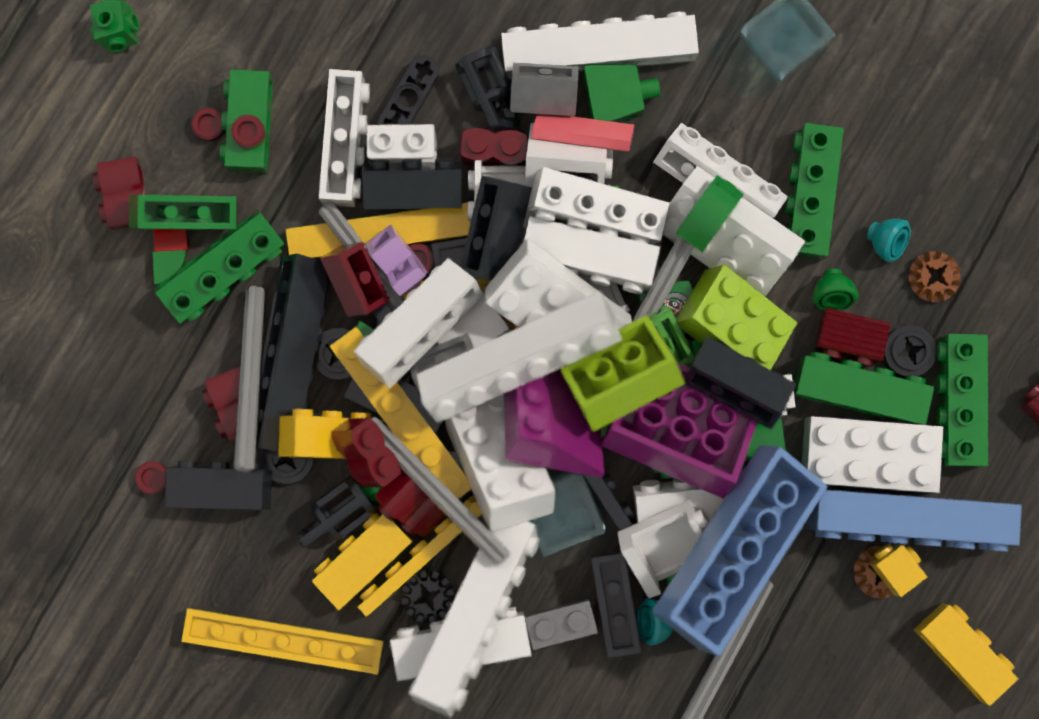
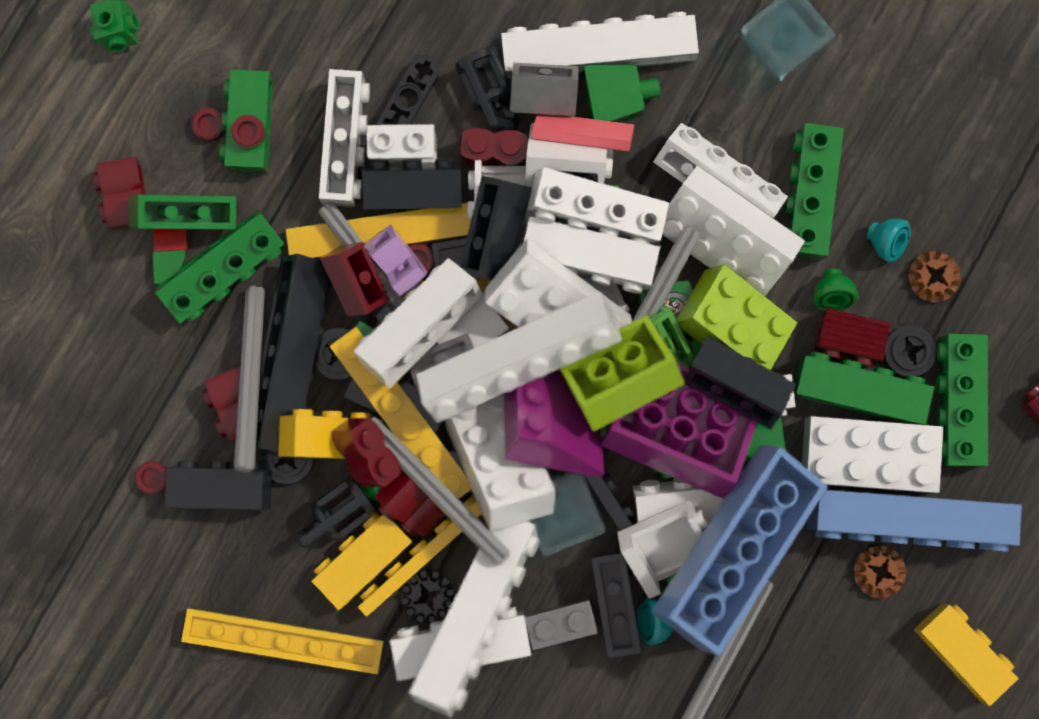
green brick [675,175,744,253] -> none
yellow brick [870,543,927,597] -> none

